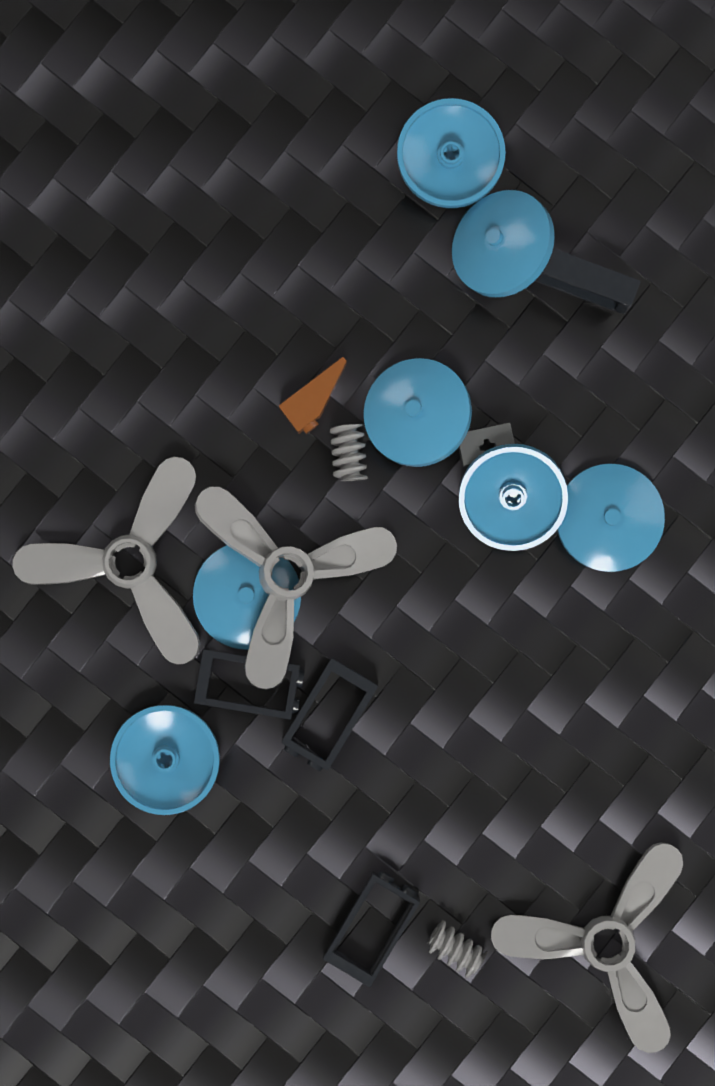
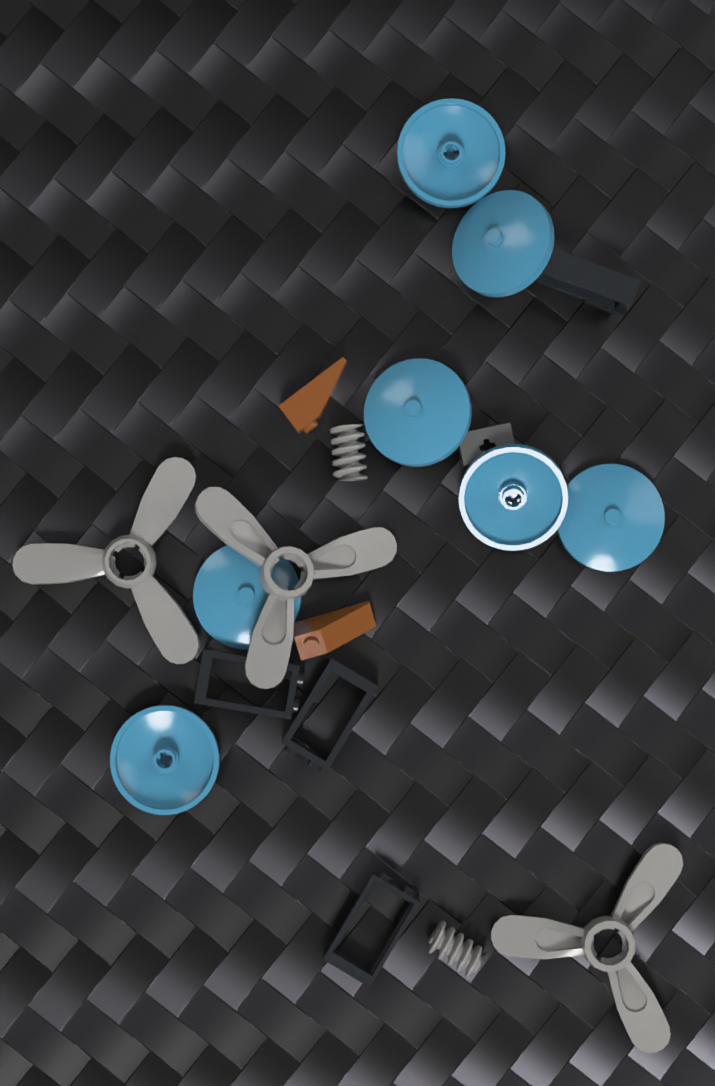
none -> dark orange slope [293,601,376,661]

